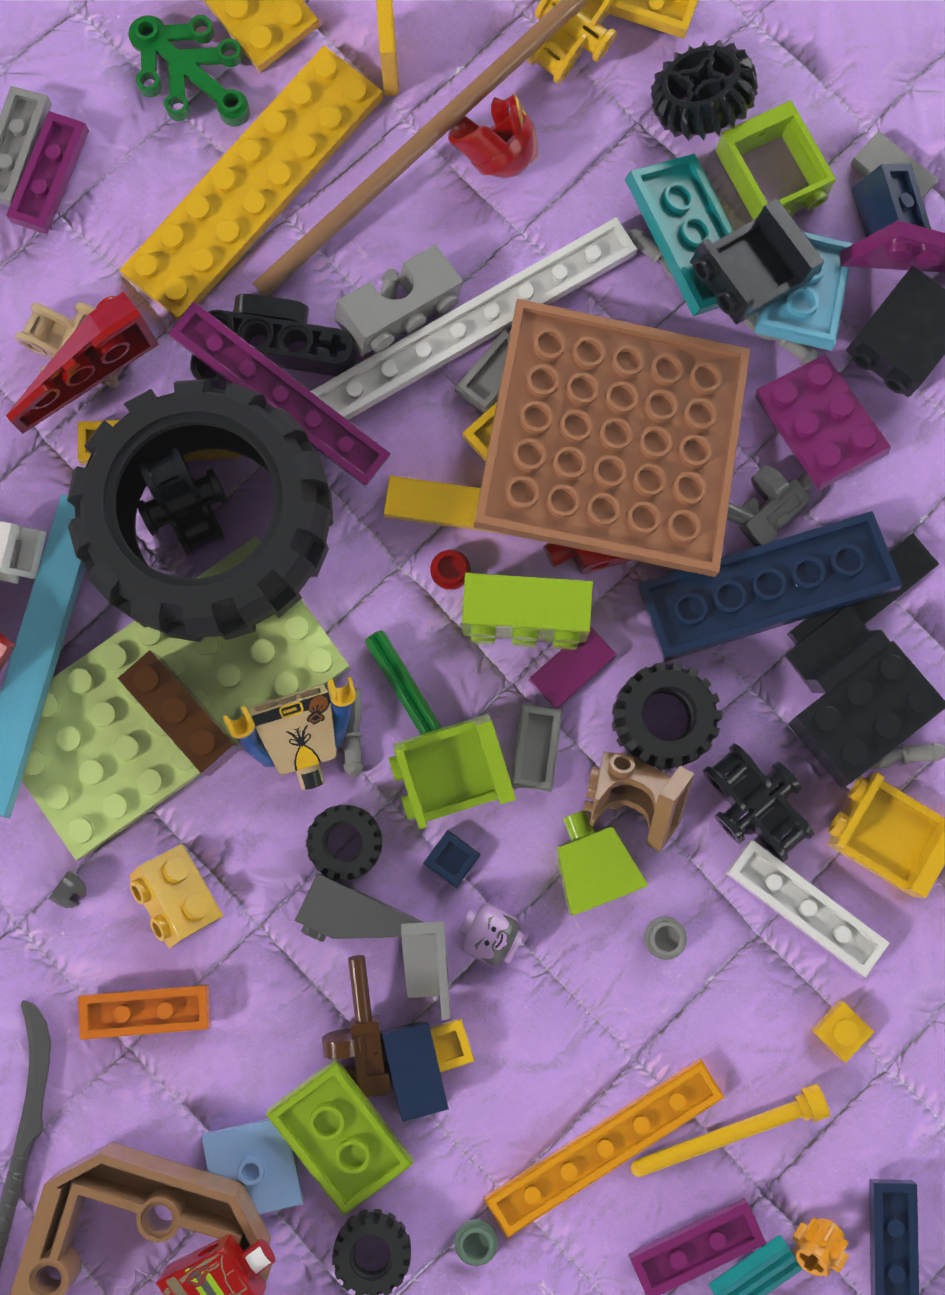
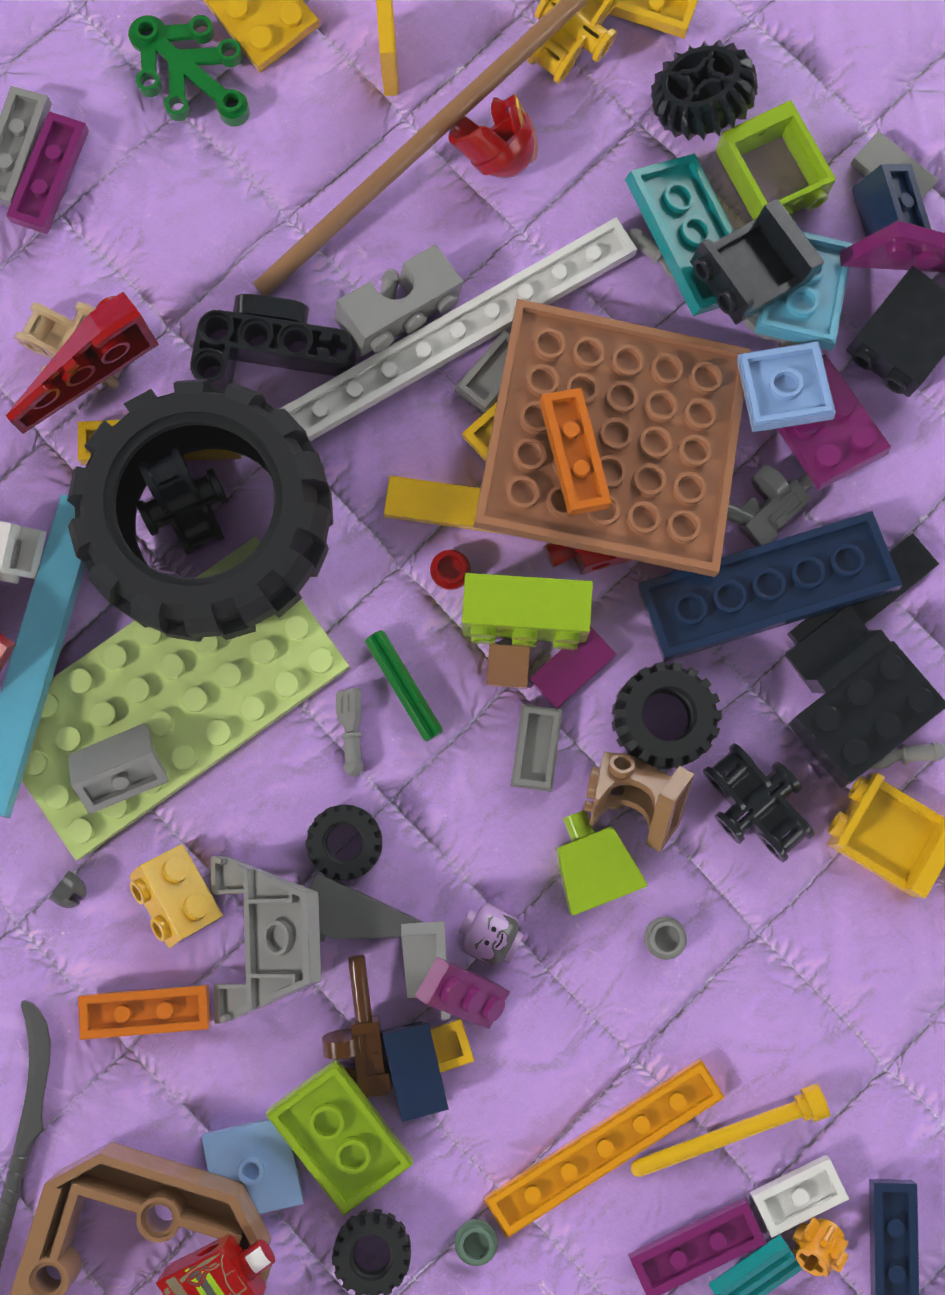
reddish brown brick [117,650,242,776] -> none
yellow plate [119,45,383,320] -> none
magenta plate [168,301,391,487] -> none
torso [223,677,356,790] -> none
lime panel [388,714,516,830] -> none
dark blue tile [423,830,481,888] -> none
white plate [725,840,890,978] -> none
yellow plate [811,1000,874,1063] -> none
none -> light grey panel [68,723,169,814]
none -> light grey wing [210,856,321,1024]
none -> magenta plate [415,957,510,1029]
none -> nougat tile [486,644,530,689]
none -> orange plate [539,388,612,516]
none -> light blue plate [737,341,836,432]
none -> white plate [749,1155,849,1237]

